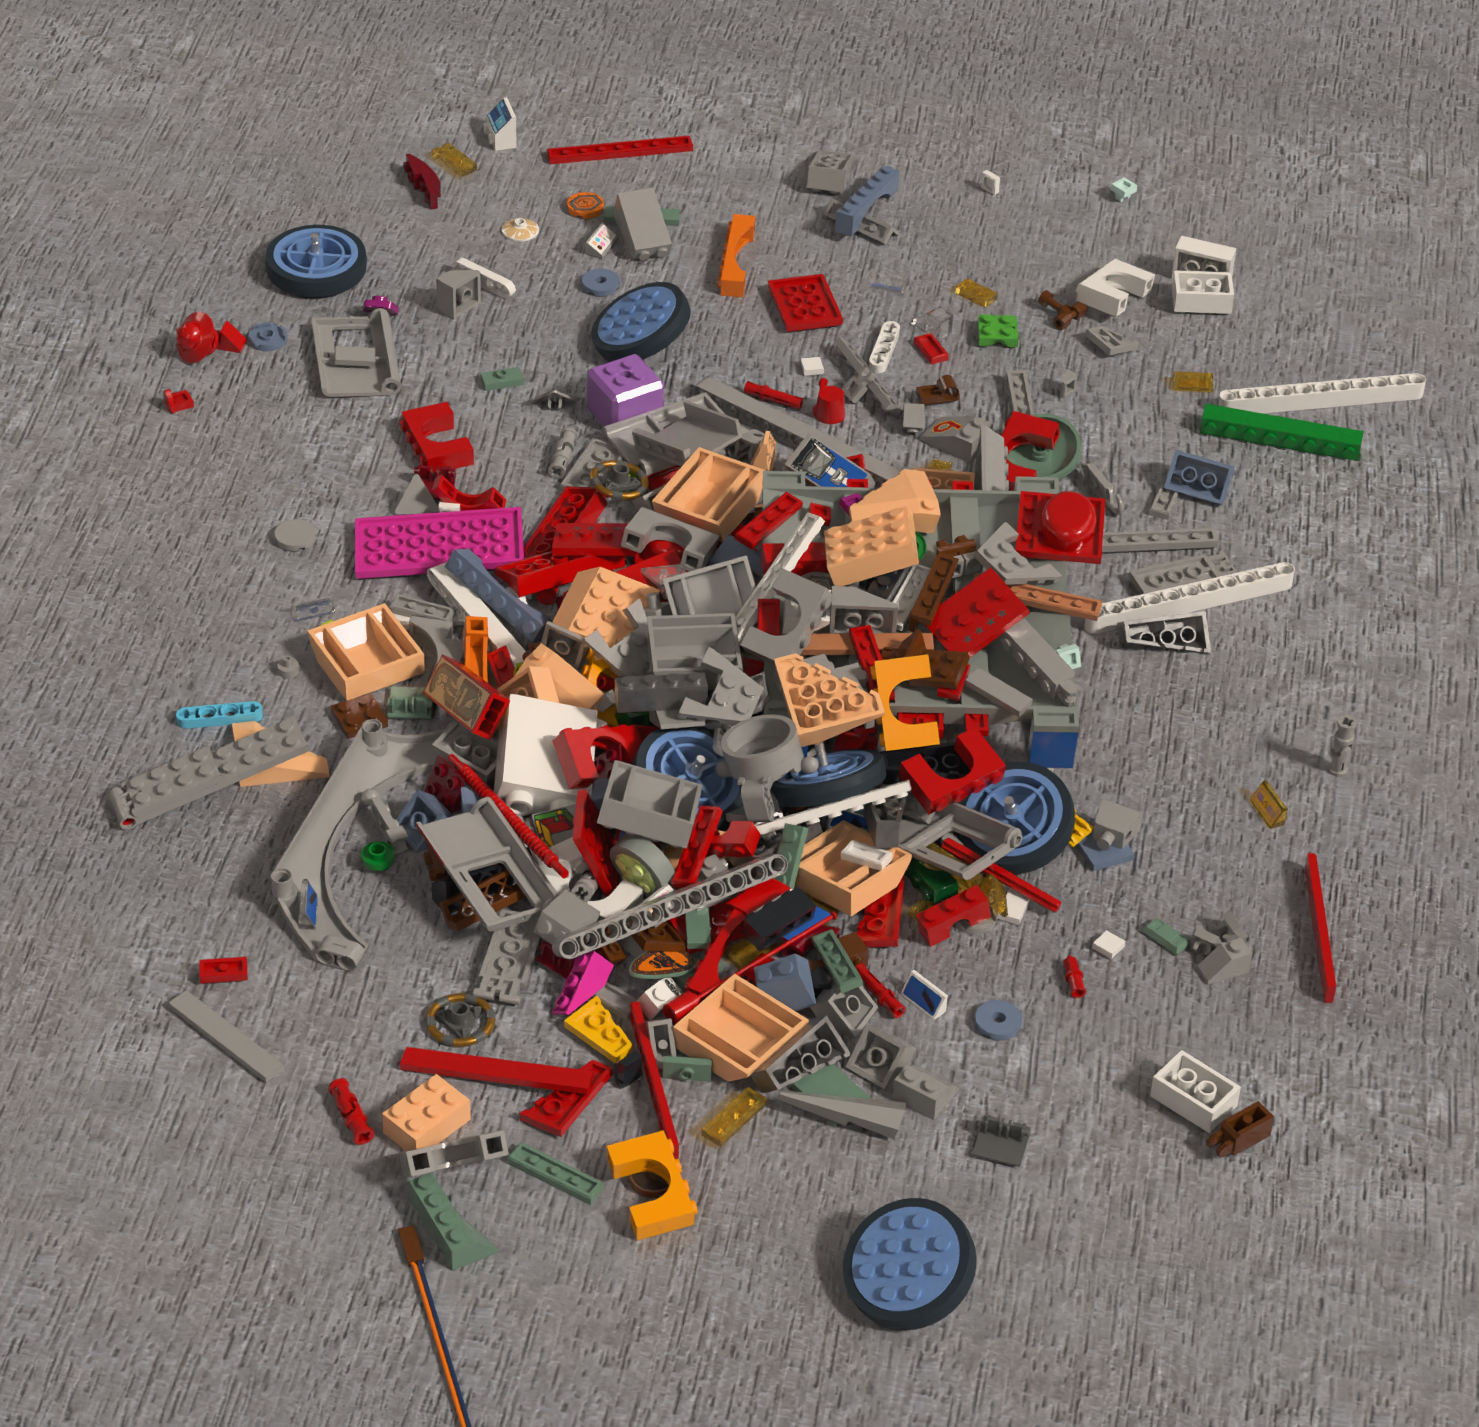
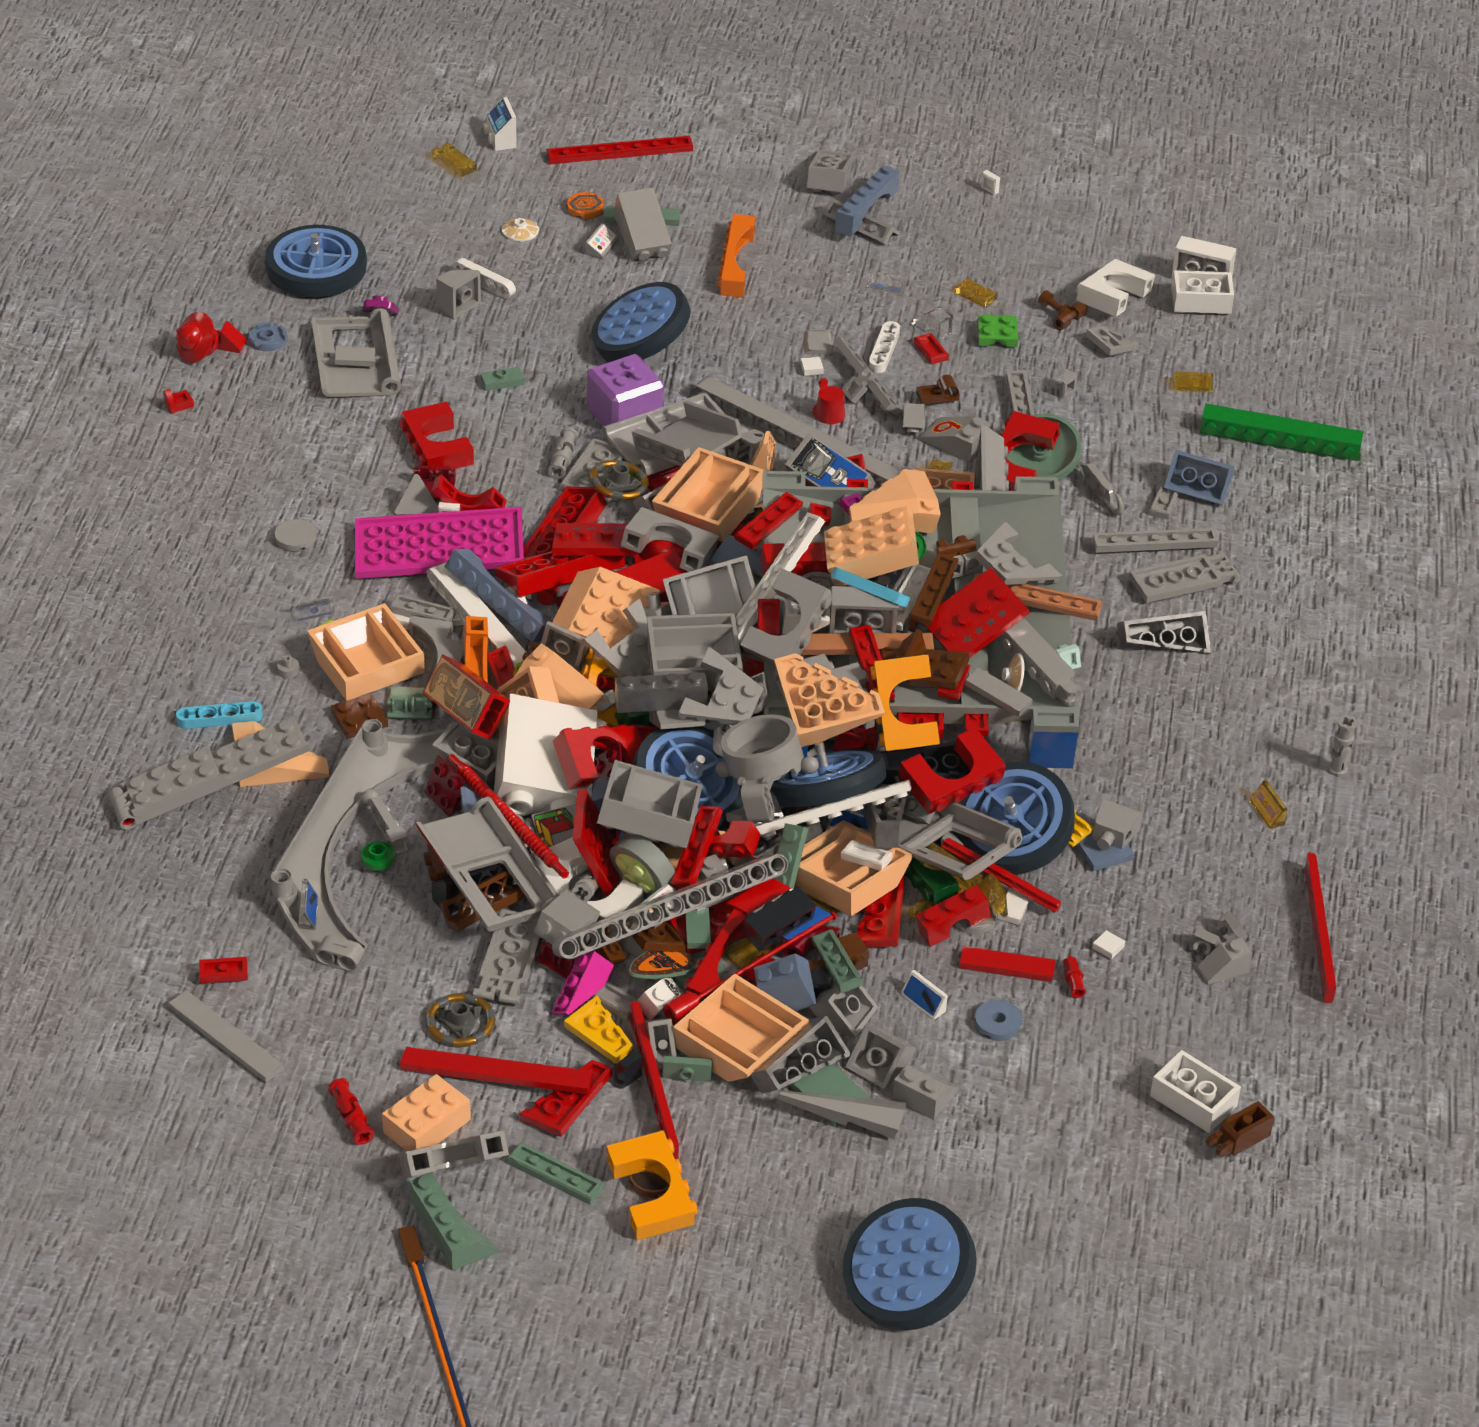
sand blue slope [397,790,453,852] -> none
dark red slope [403,154,441,210] -> none
light grey piece [534,390,577,410] -> none
sand blue tile [582,268,620,297] -> none
clear slope [641,564,686,599] -> none
clear yellow plate [702,1087,767,1147] -> none
red pin [744,381,804,410] -> none
red plate [768,274,843,332] -> none
red pin [855,963,906,1018] -> none
dark grey hinge [972,1115,1031,1167] -> none
red piece [1015,491,1105,564] -> none
white beam [1084,562,1295,634] -> none
light aqua tile [1111,177,1138,202] -> none
sand green tile [1141,918,1191,956] -> none
white beam [1218,373,1426,413] -> none
none -> light grey piece [804,328,832,355]
none -> medium azure beam [831,567,911,607]
none -> red tile [959,946,1055,982]
none -> dish [1002,654,1024,691]

